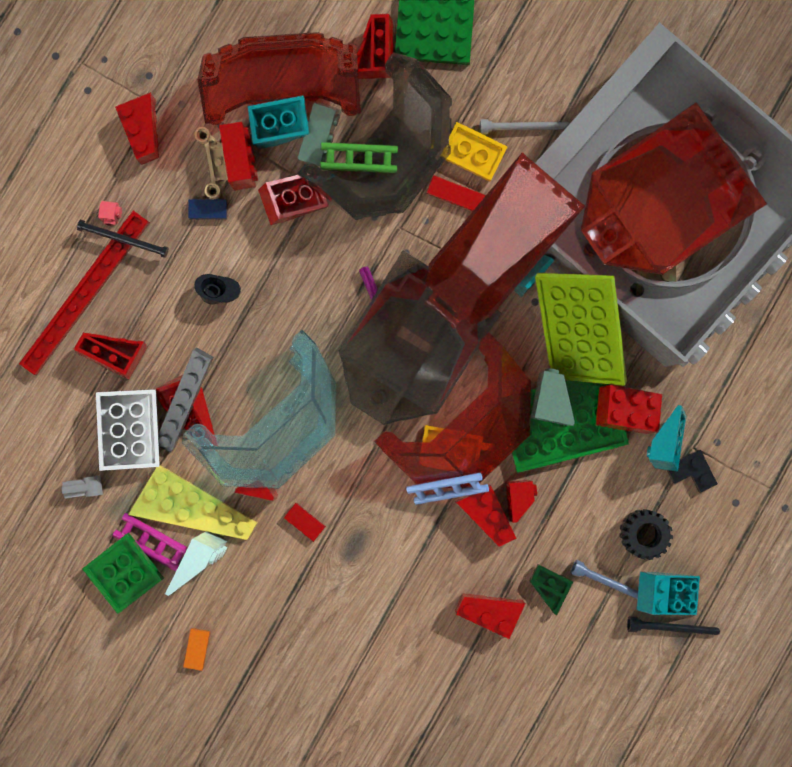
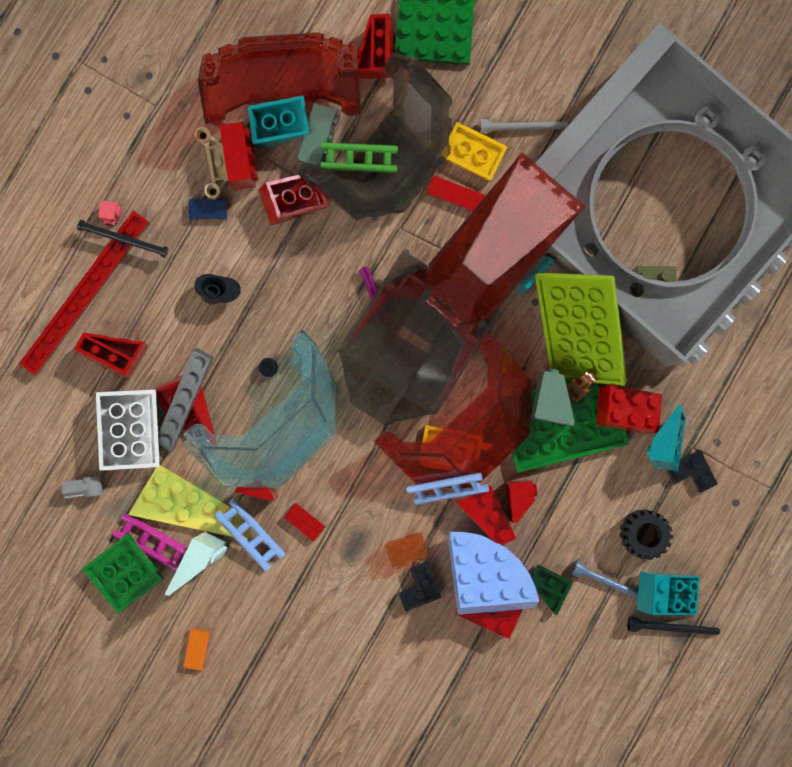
red wedge [115,92,159,165] -> none
clear red windscreen [581,102,767,275] -> none
none -> light blue bar [214,498,285,571]
none -> black plate [259,358,278,377]
none -> clear orange brick [385,531,429,569]
none -> black plate [398,561,441,612]
none -> light blue brick [448,532,539,615]
none -> dark orange plate [566,370,596,403]

